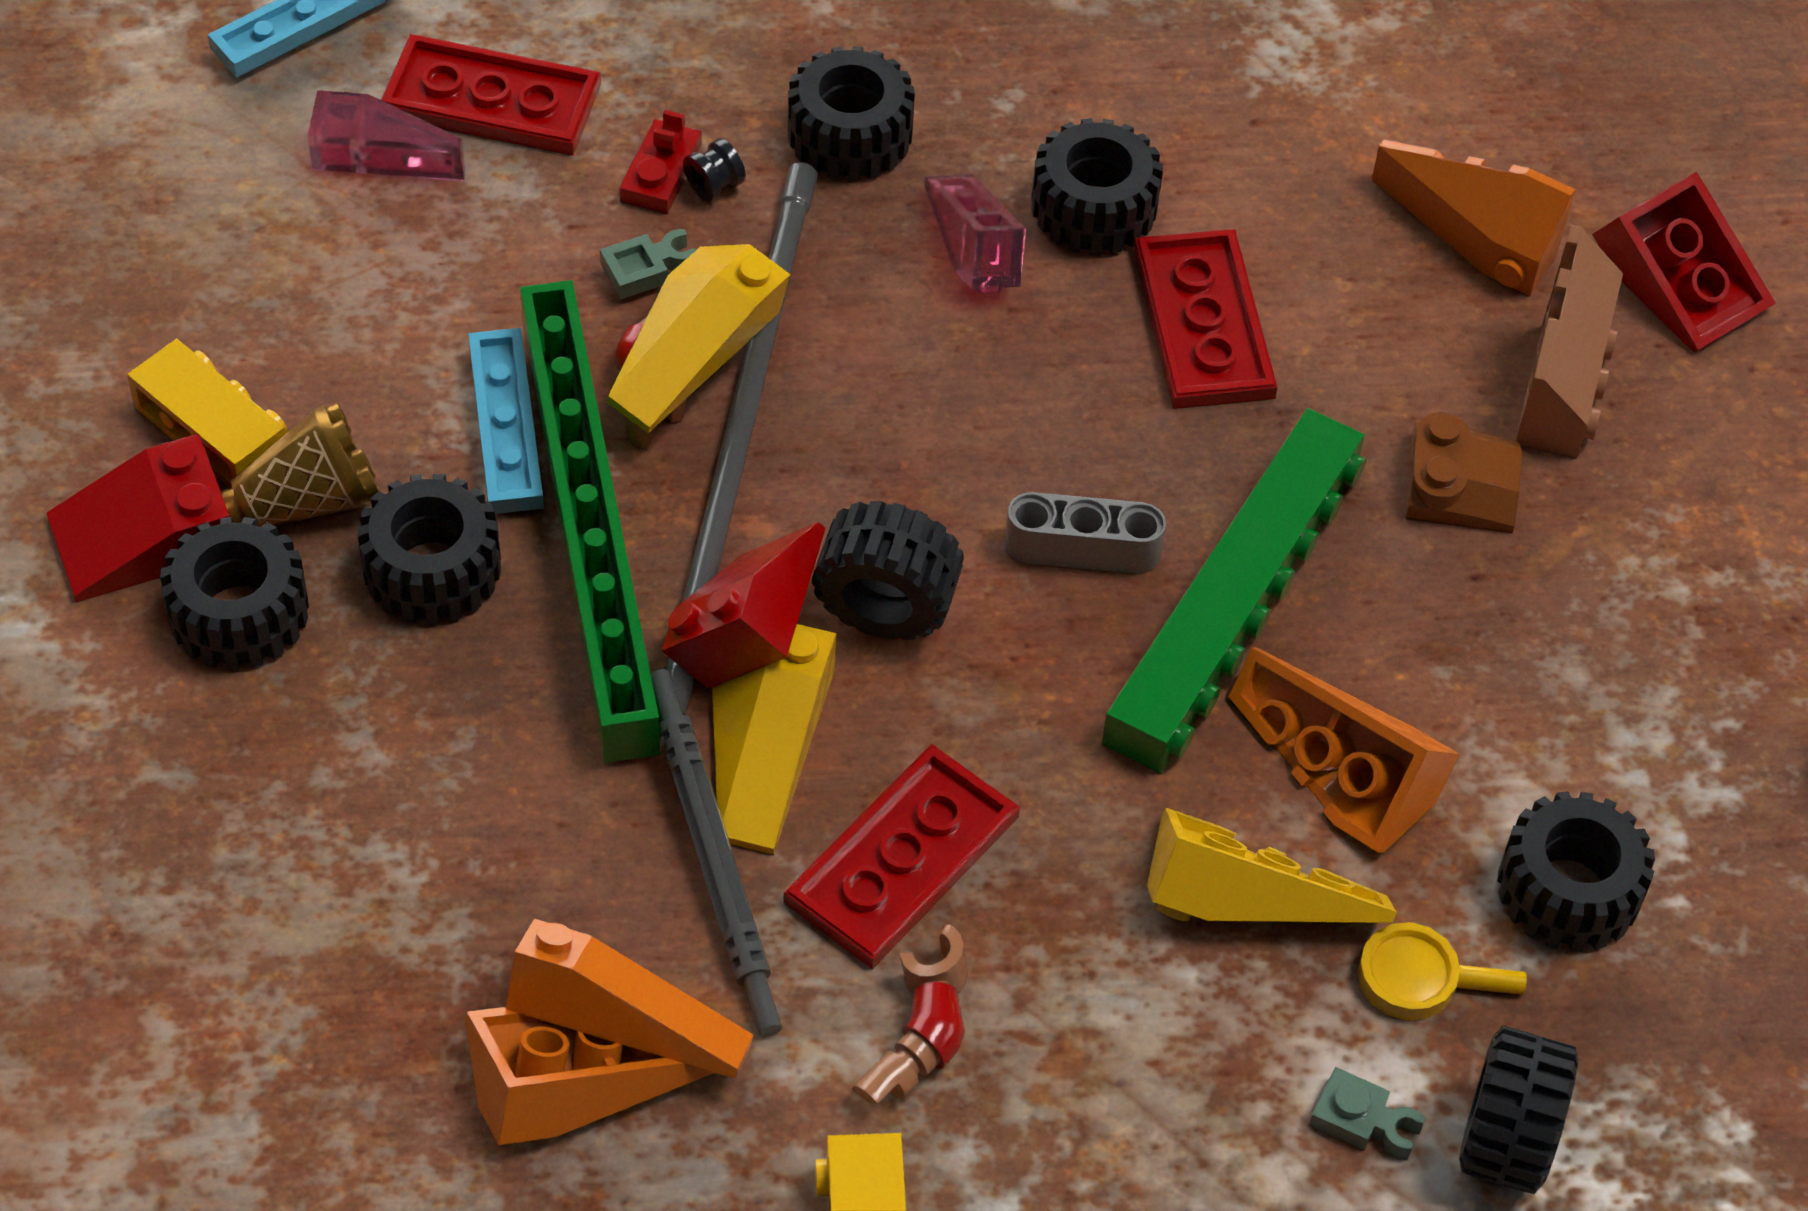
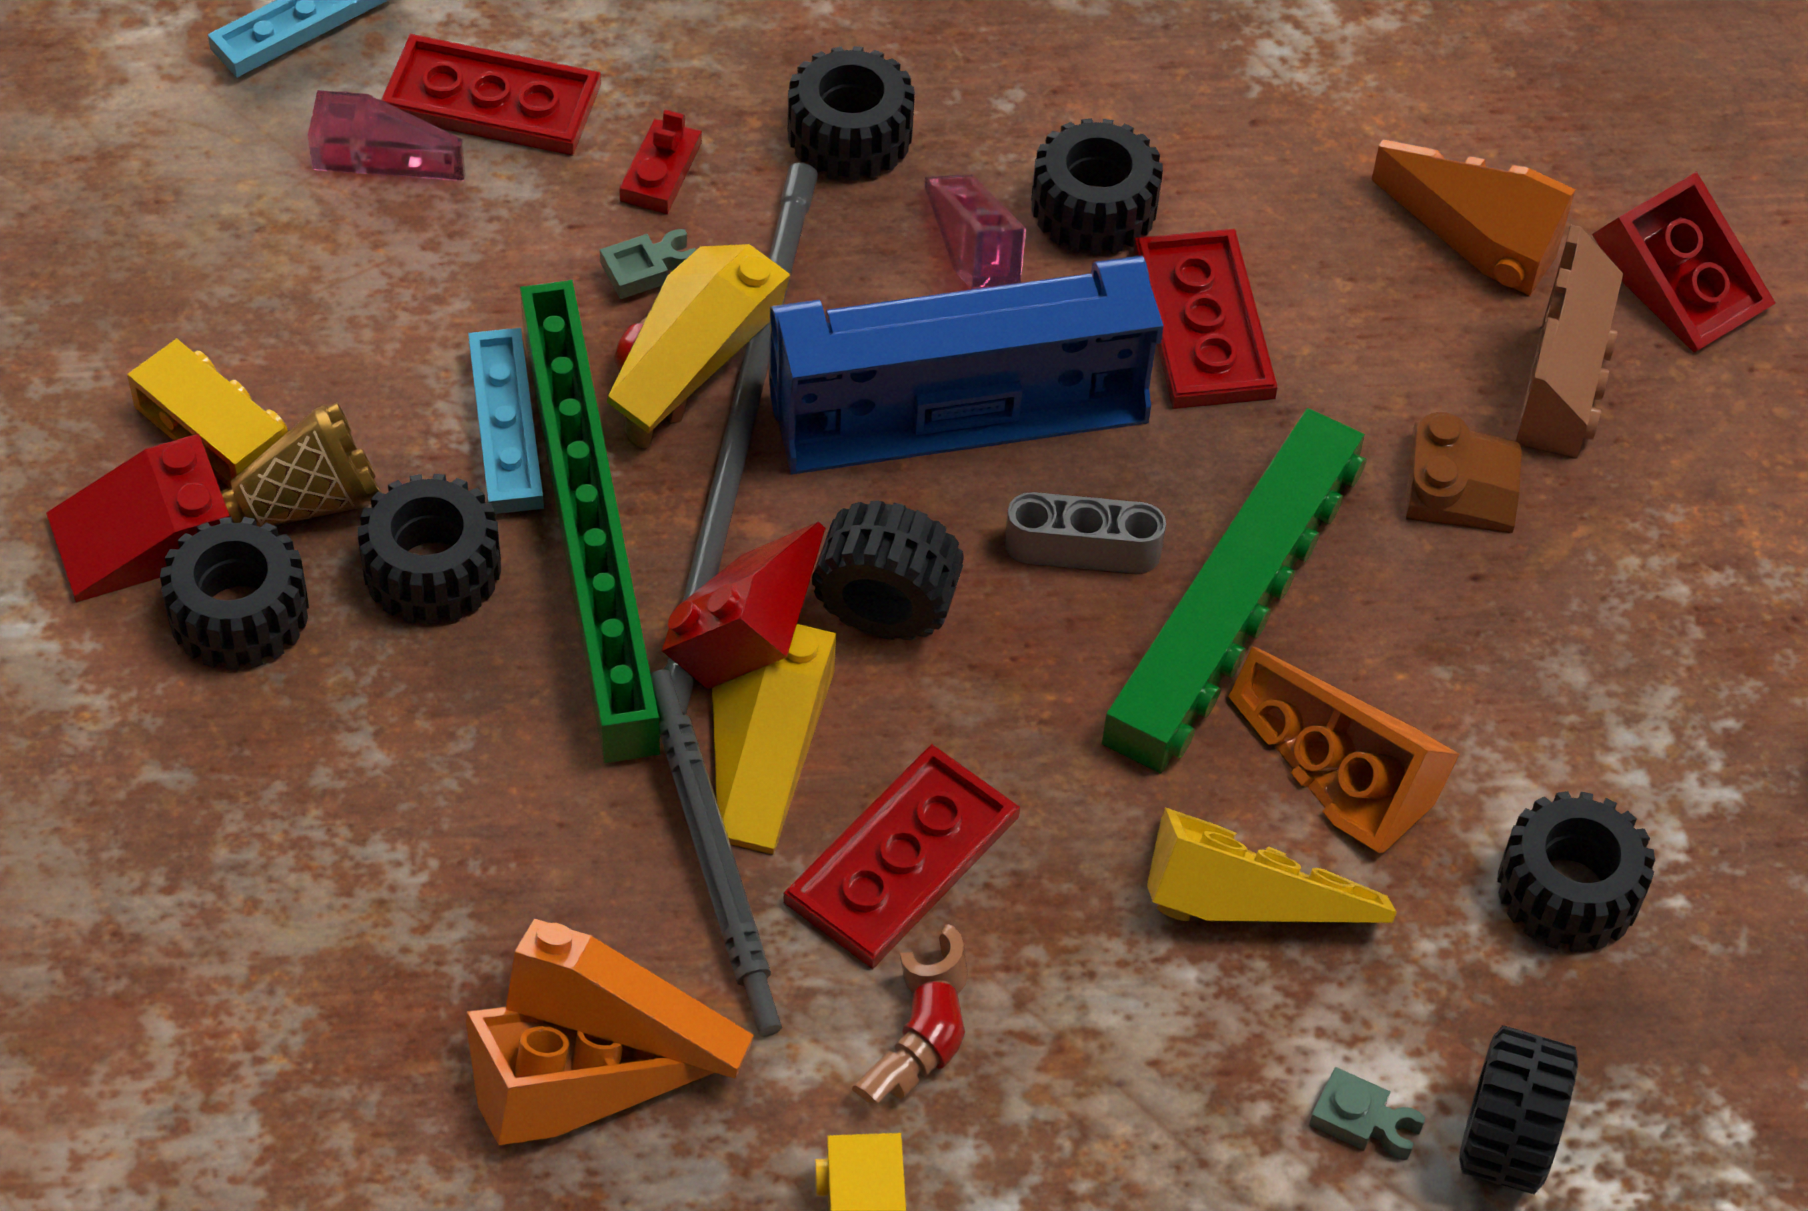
black wheel [683,138,746,202] -> none
yellow piece [1357,922,1527,1021] -> none
none -> blue piece [769,255,1164,475]

